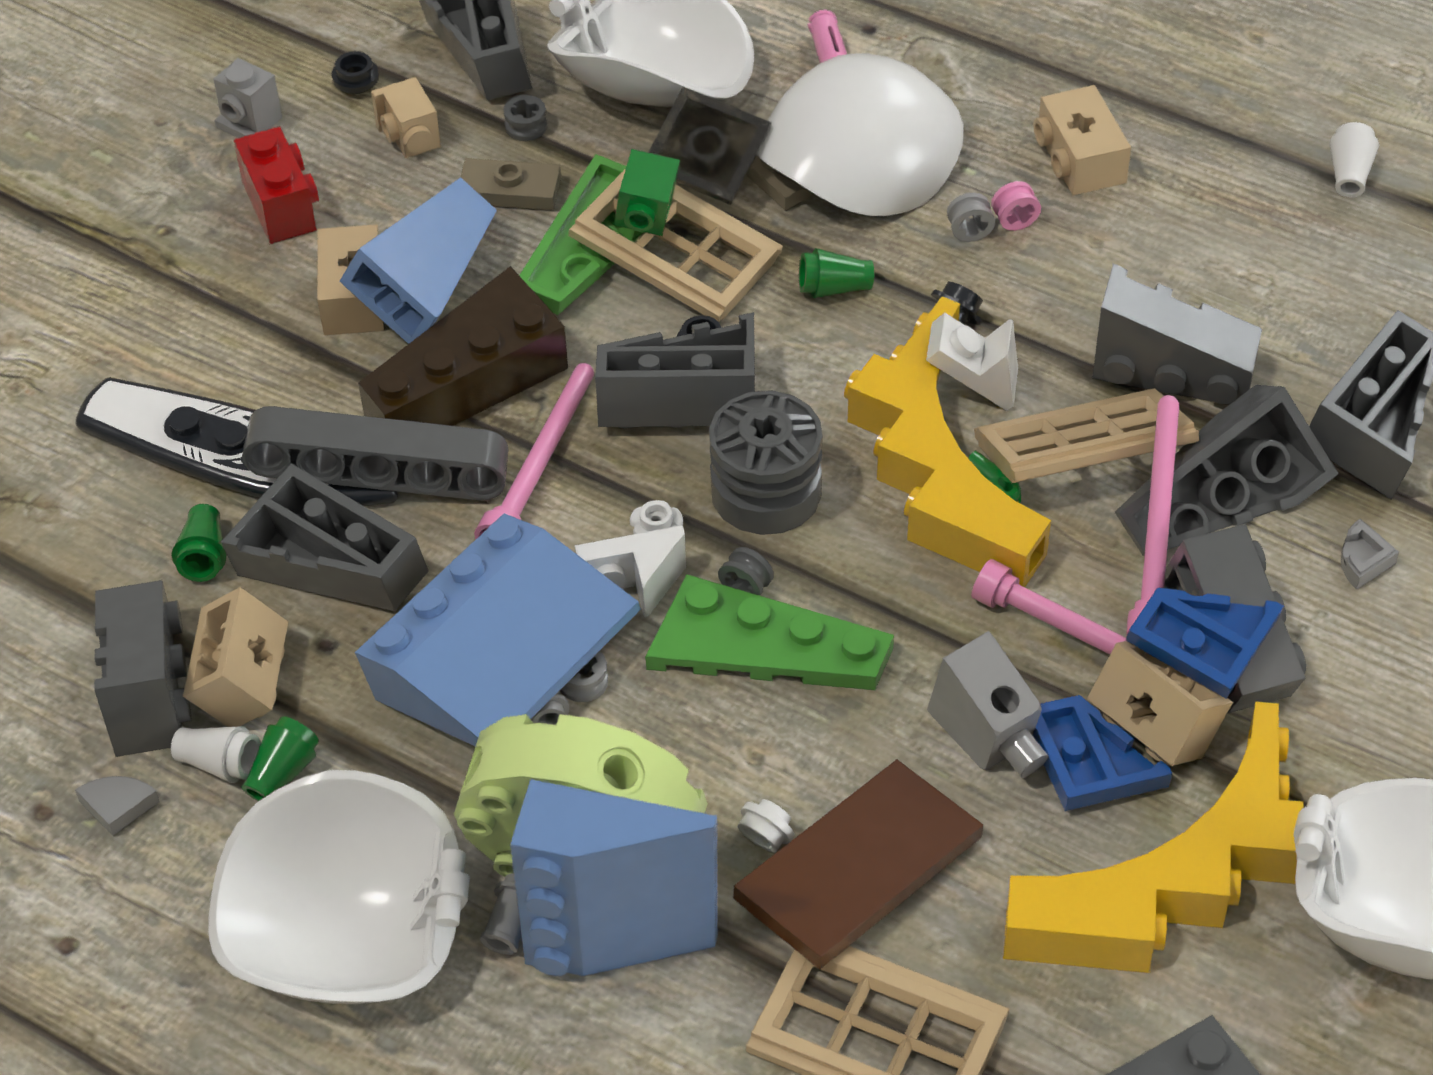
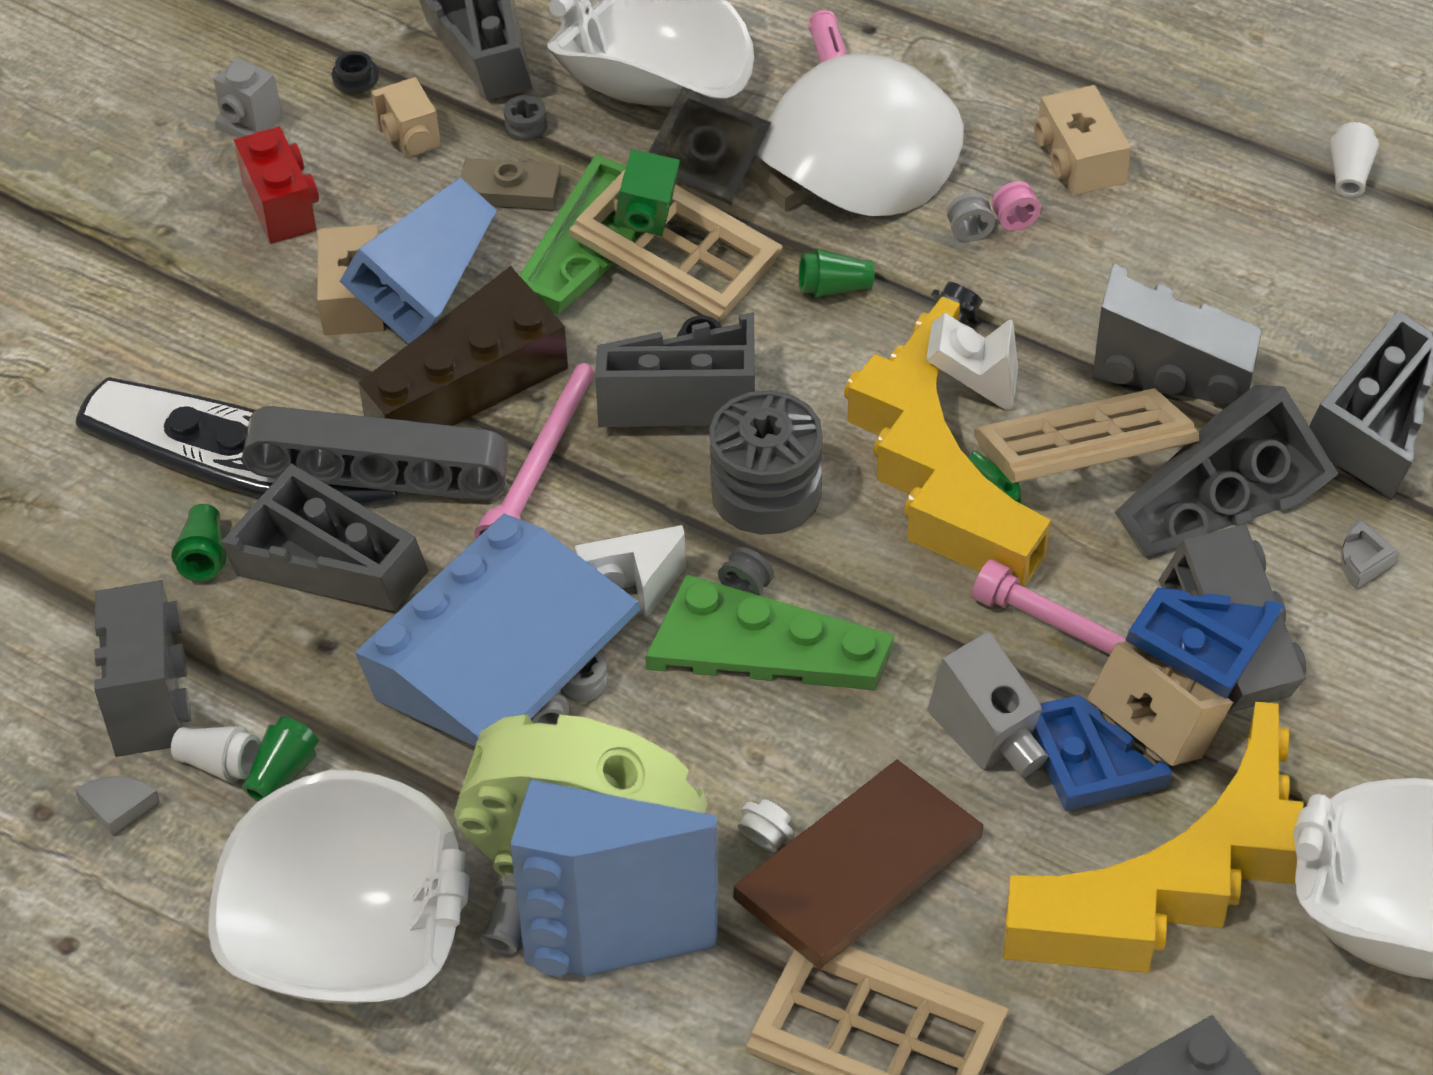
tan brick [183,587,288,727] -> none
white plate [630,500,683,534] -> none
bright pink piece [1126,395,1179,636] -> none

